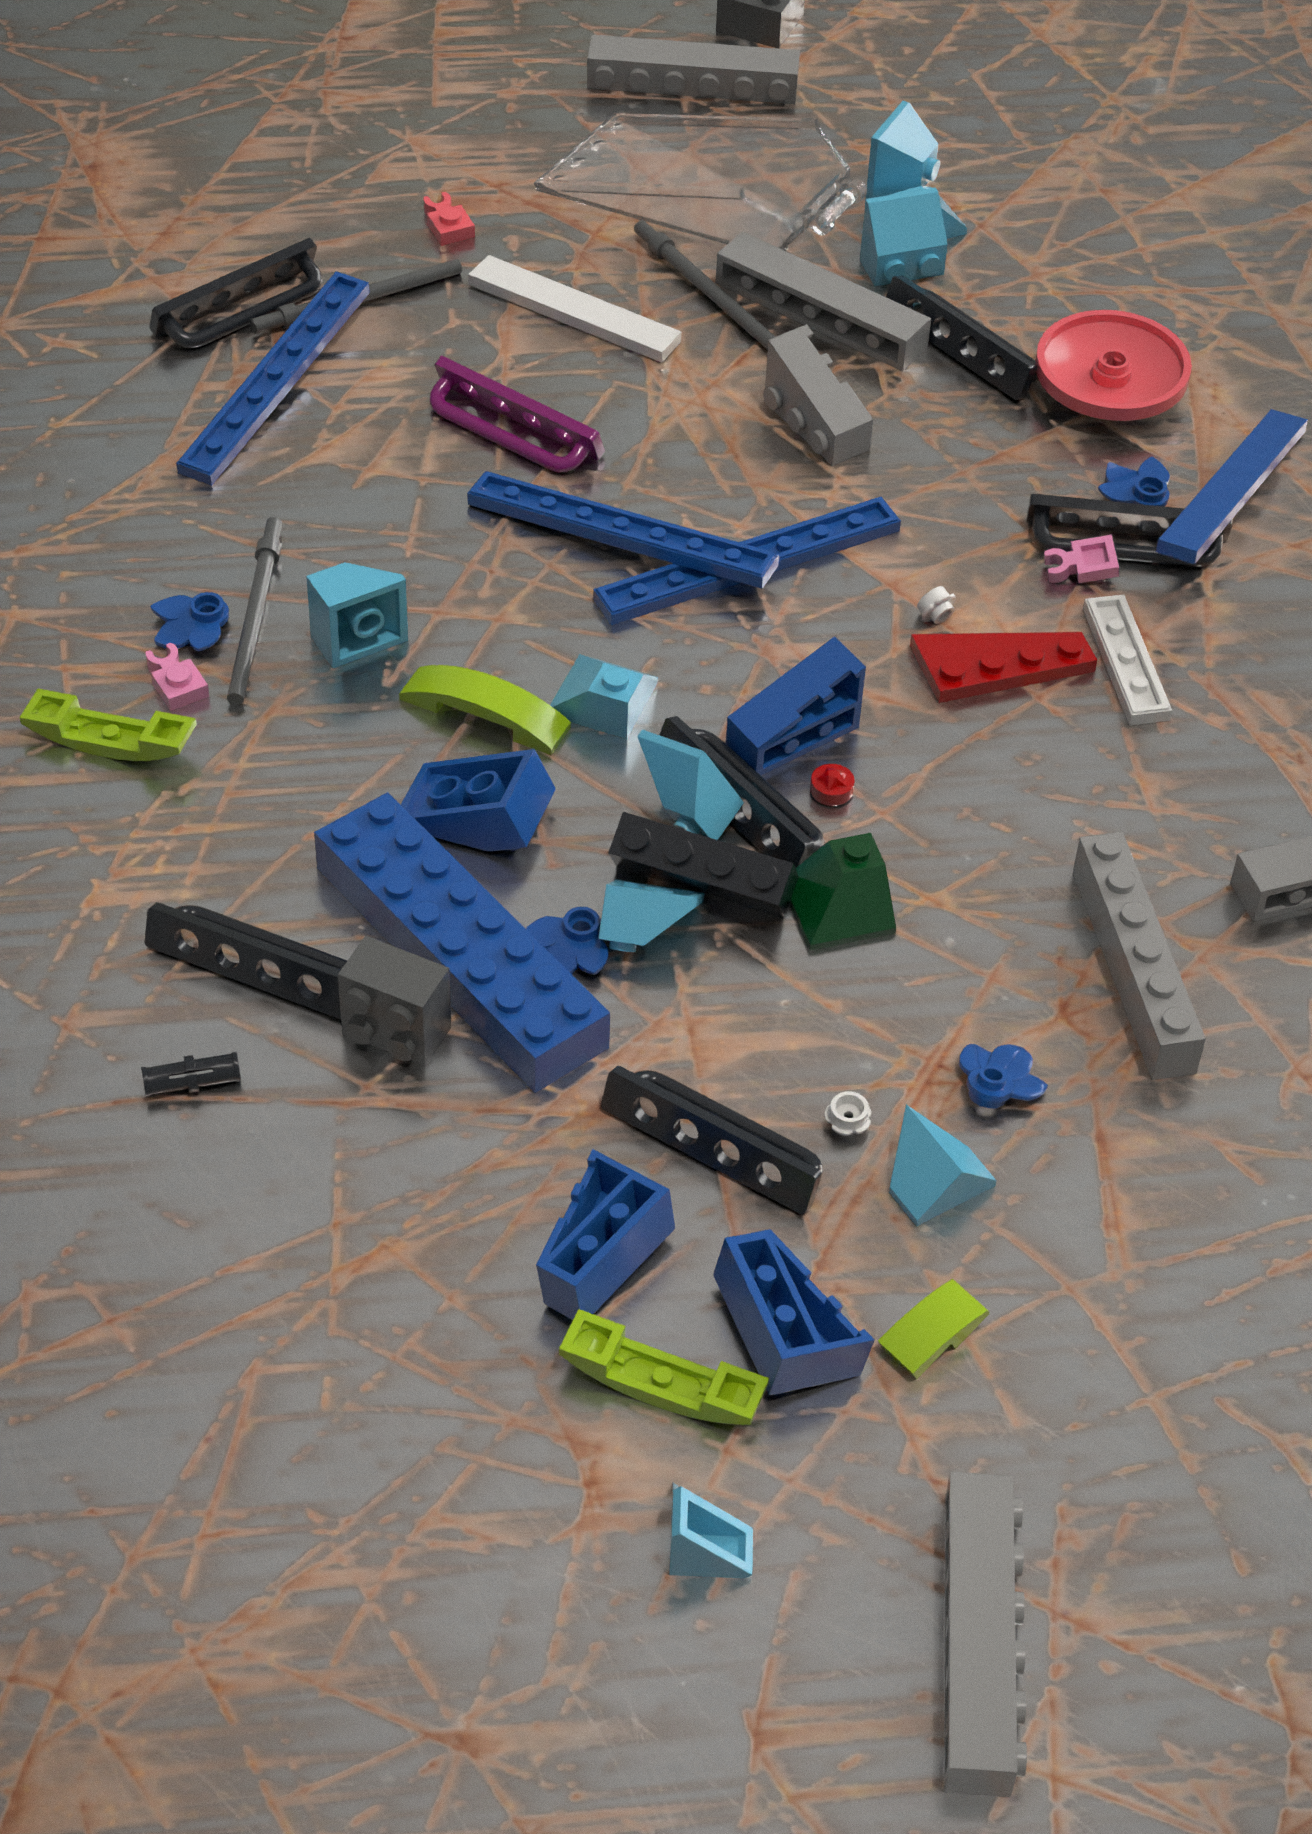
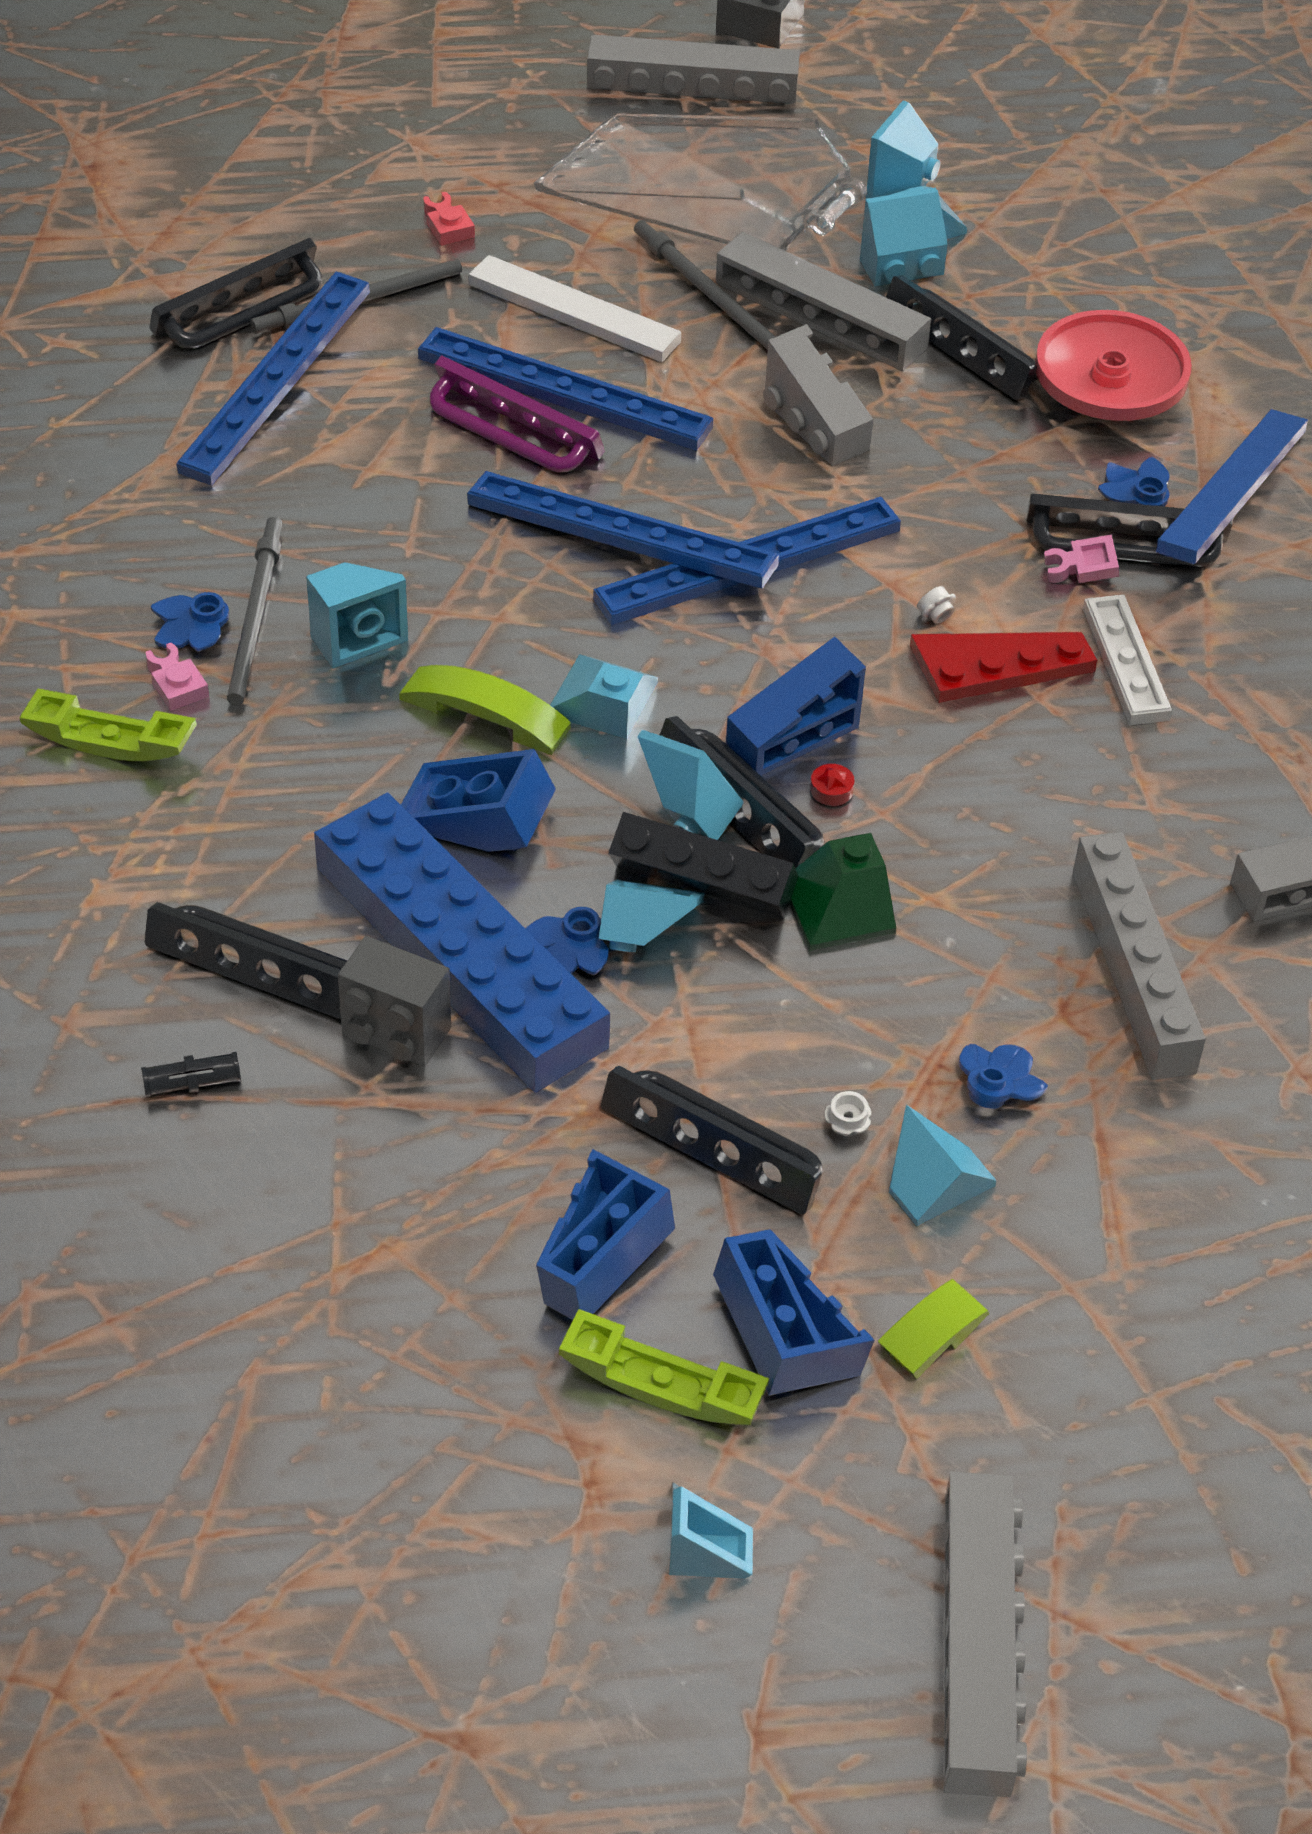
none -> blue tile [418,327,714,451]

